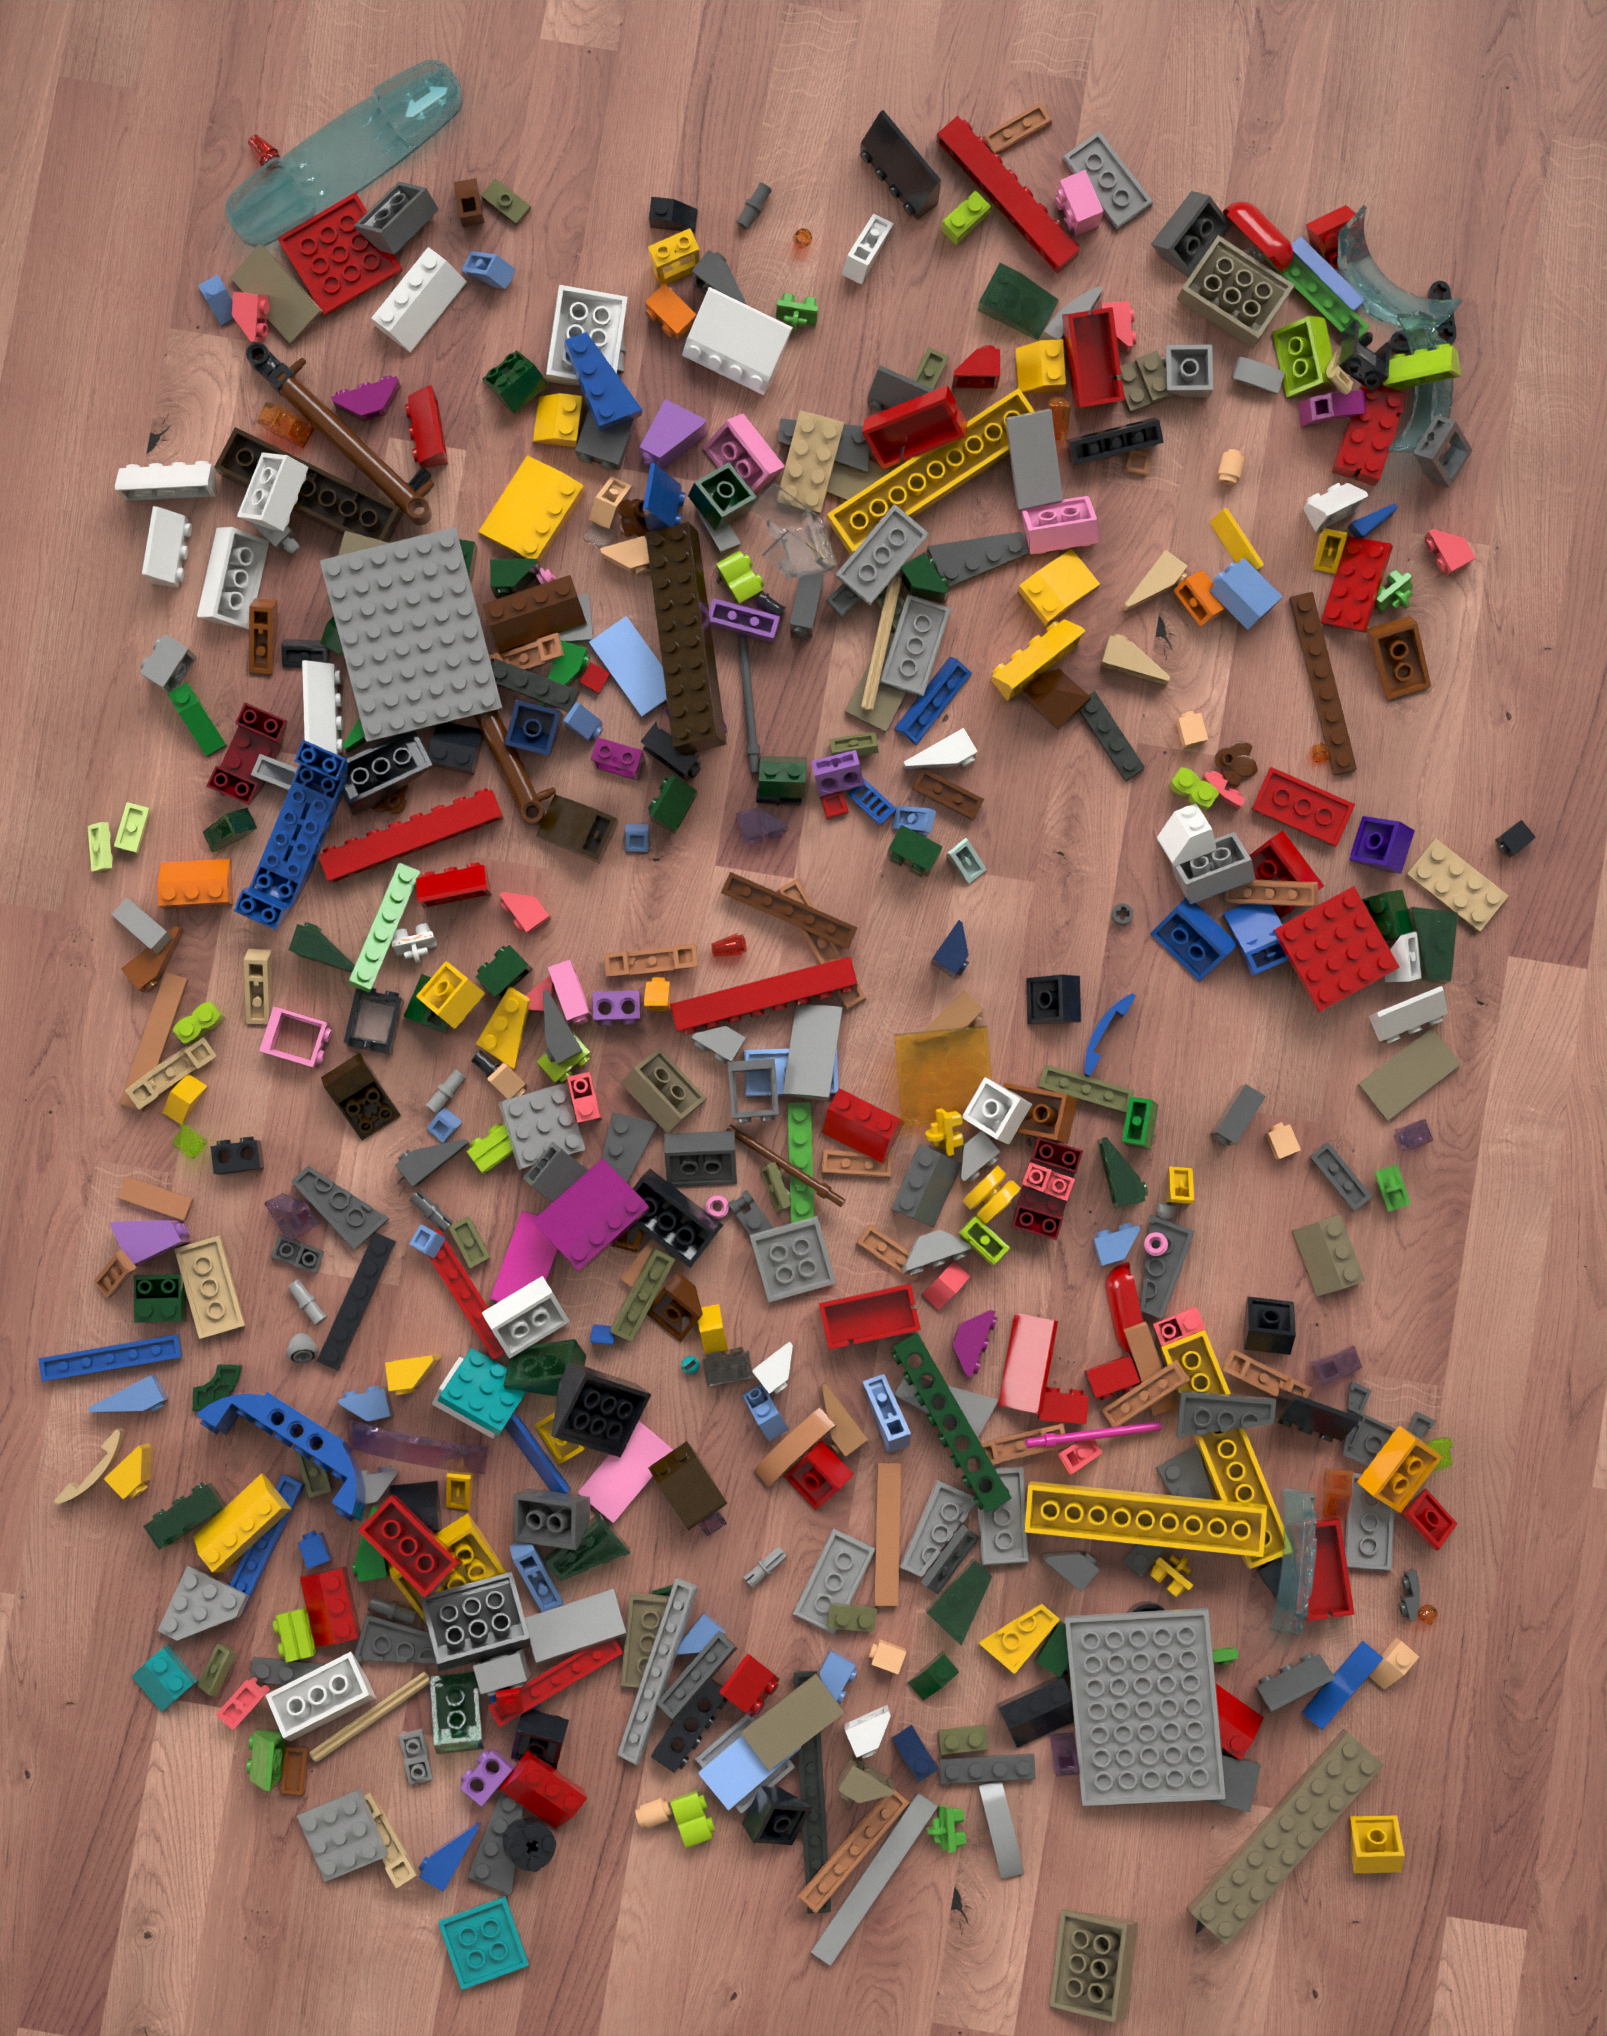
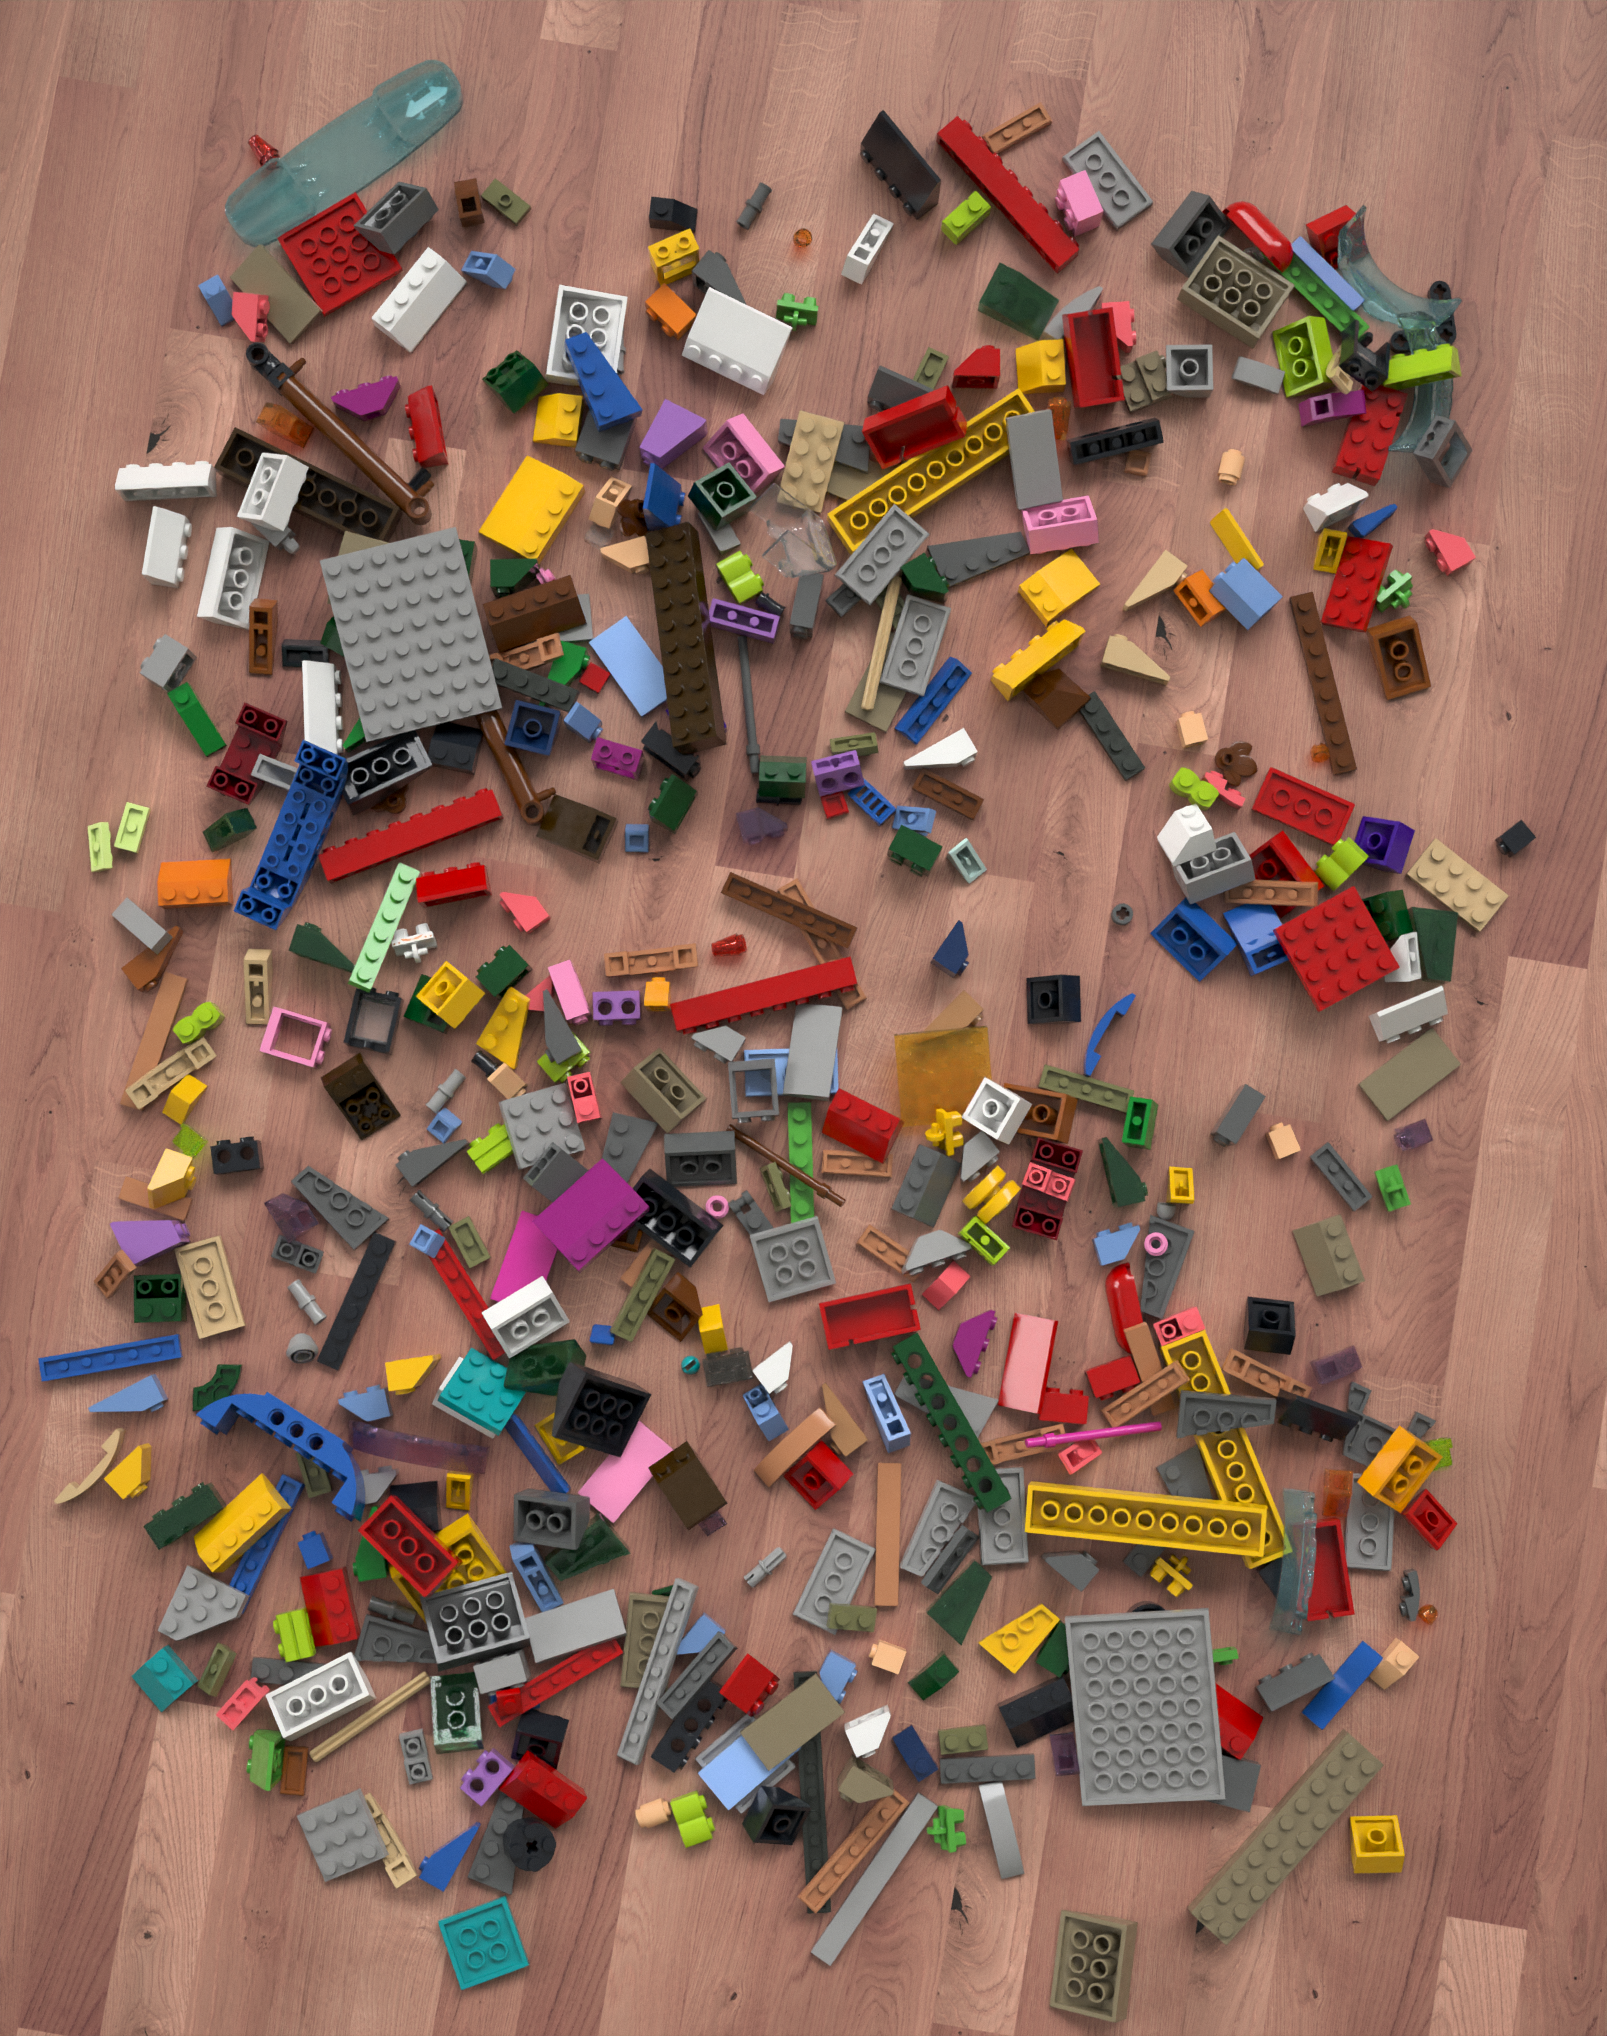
none -> yellow slope [147,1149,196,1209]
none -> lime brick [1314,837,1369,891]

